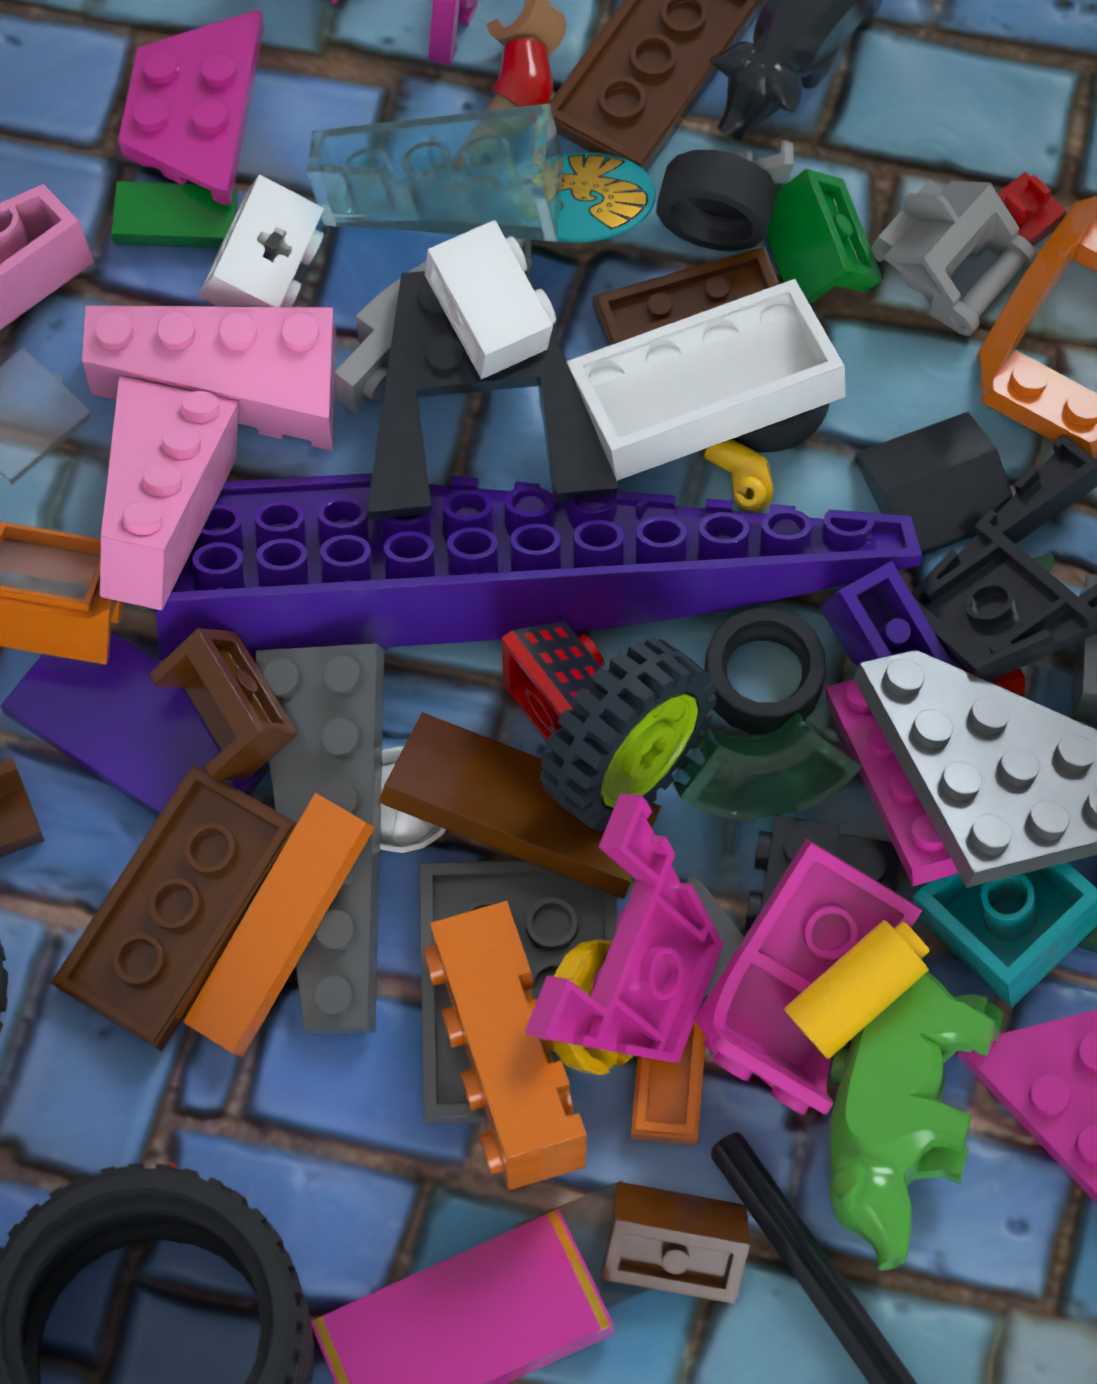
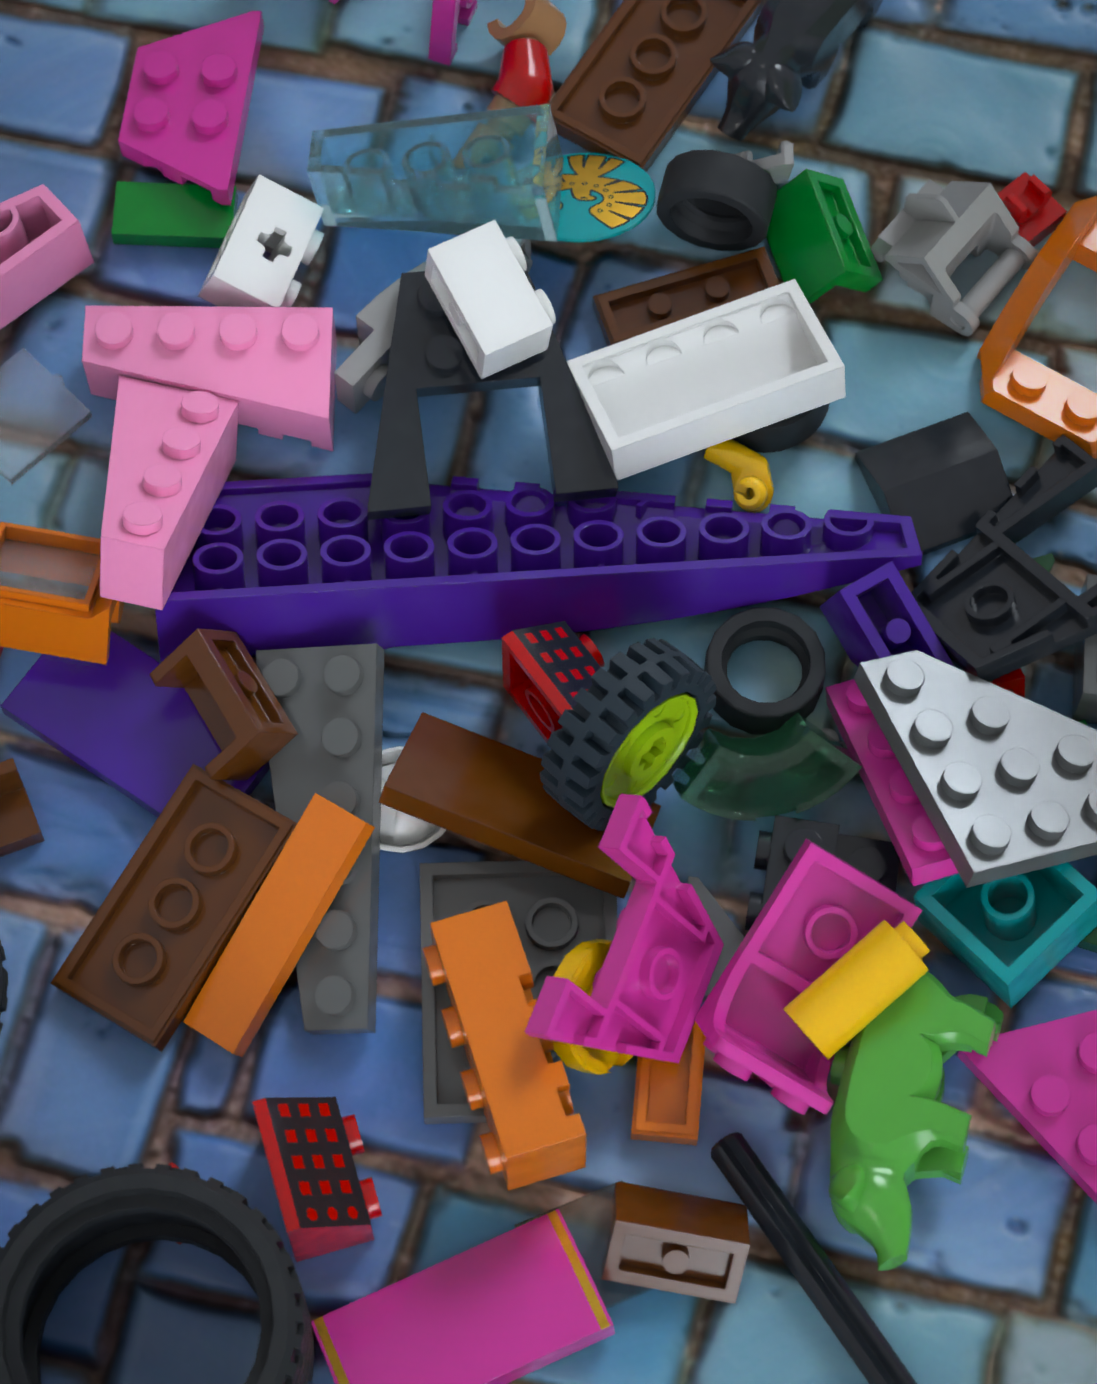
none -> slope [252,1097,382,1262]

